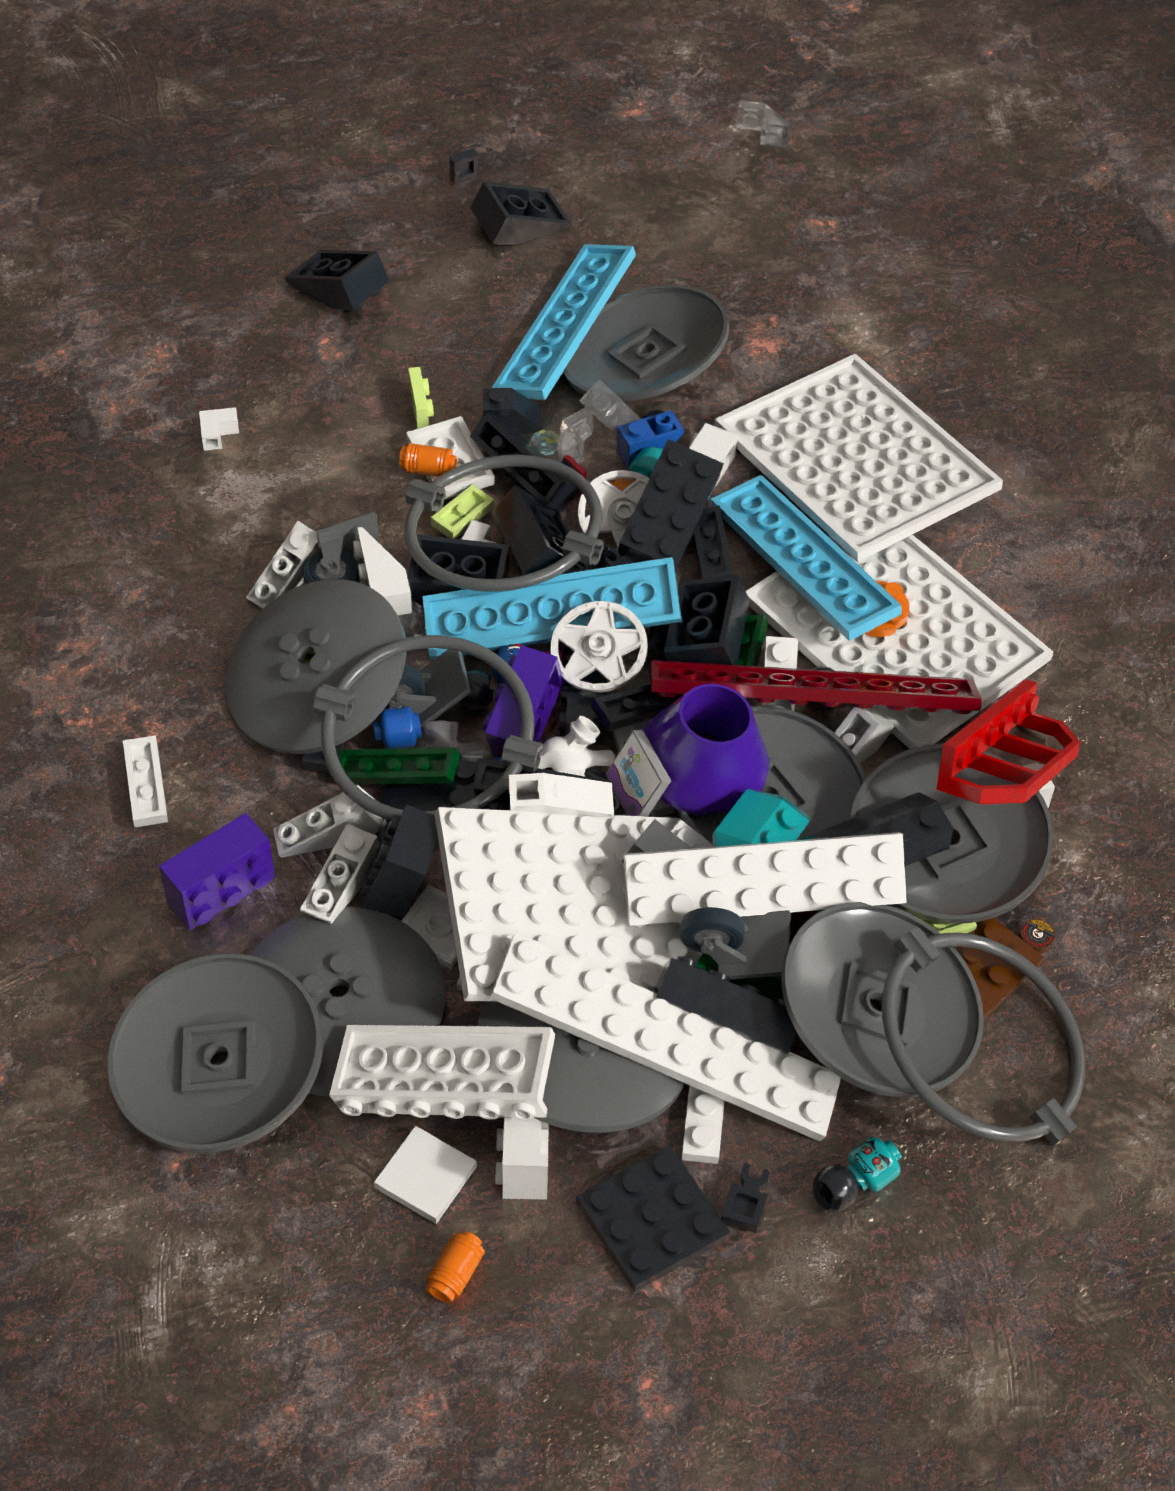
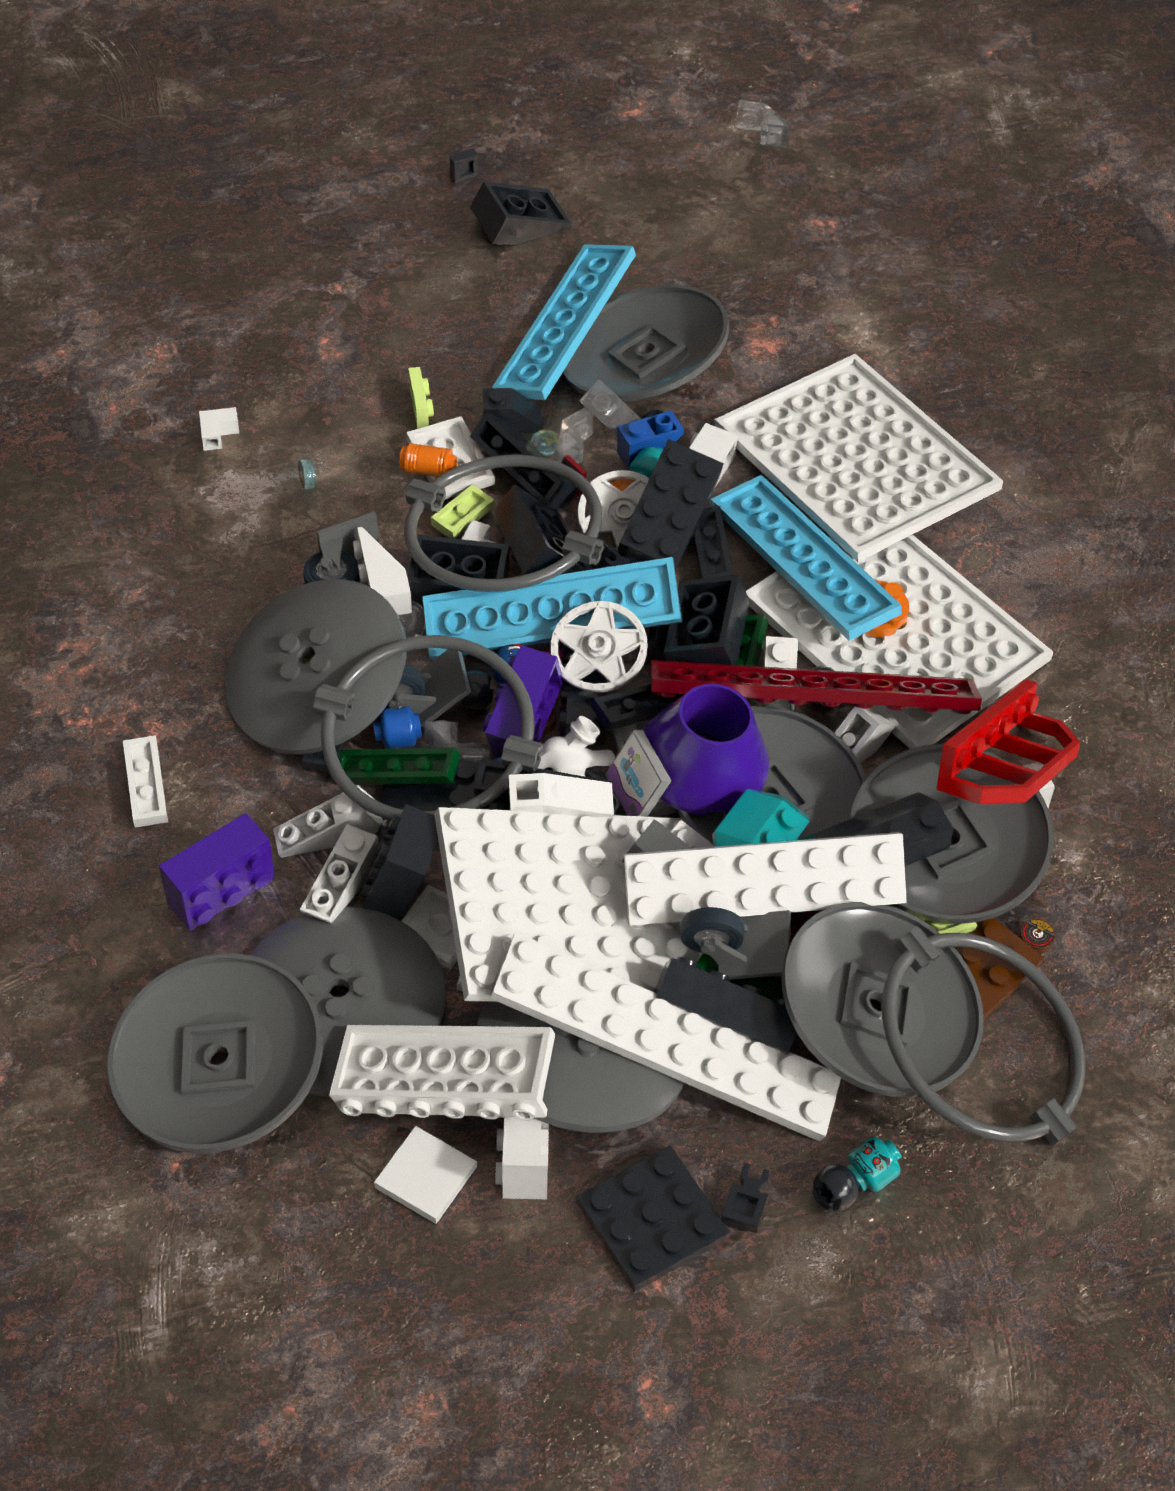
white slope [246,521,319,609] -> none
black slope [284,250,389,312] -> none
orange head [425,1231,485,1304] -> none
white plate [682,1085,724,1164] -> none
none -> clear light blue tile [298,459,316,490]

